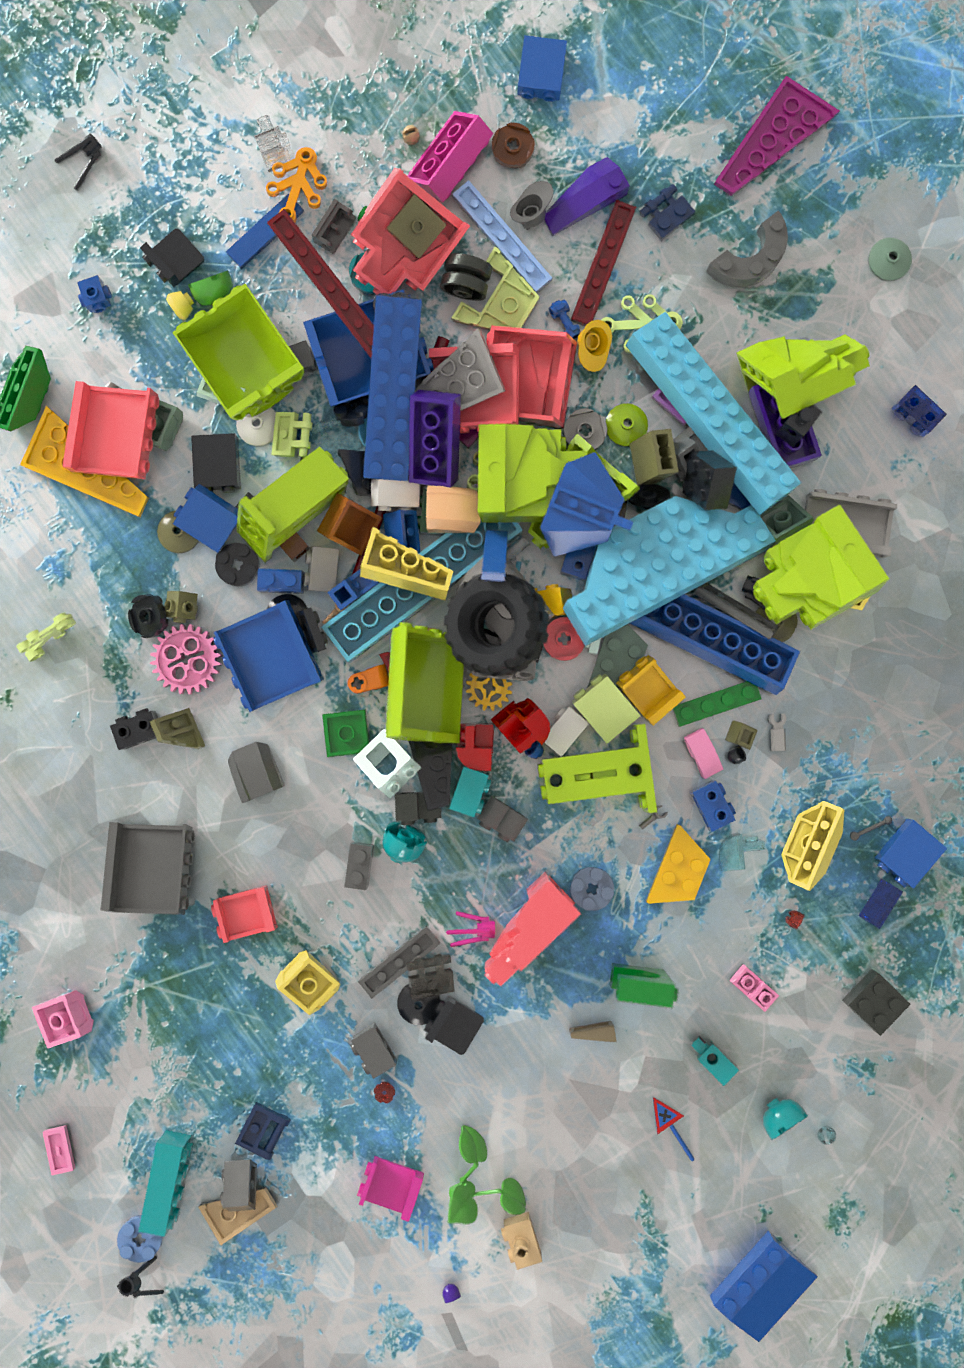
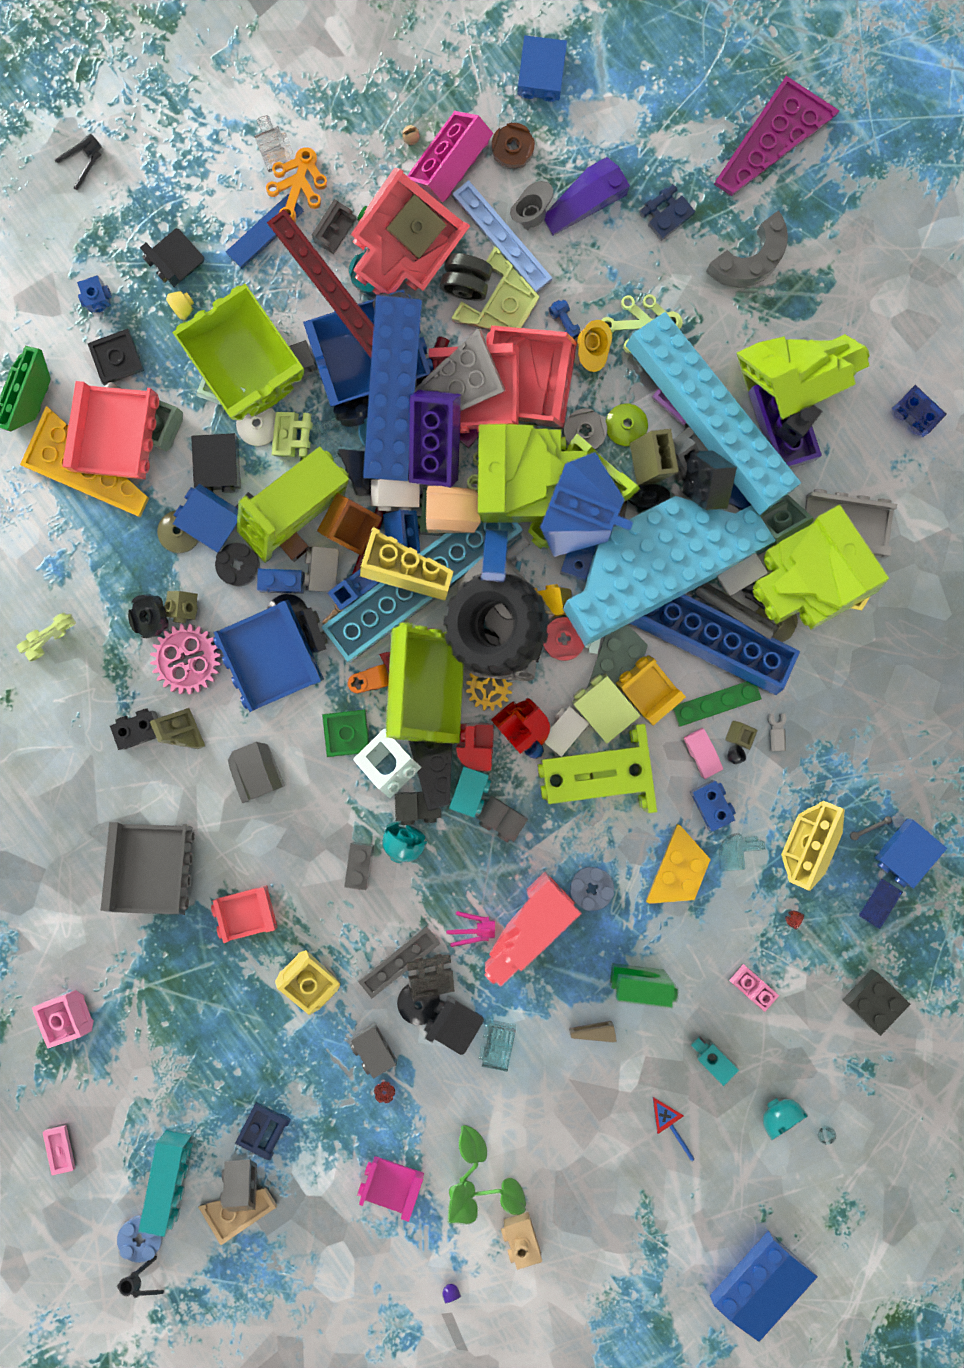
bright green cylinder [188,270,233,307] -> none
dark red tile [571,199,636,326] -> none
flat silver hand [639,805,668,830] -> none
sand green dish [868,238,912,281] -> none
none -> black plate [87,328,144,385]
none -> clear light blue brick [478,1019,516,1072]
none -> light grey hinge [717,553,768,597]

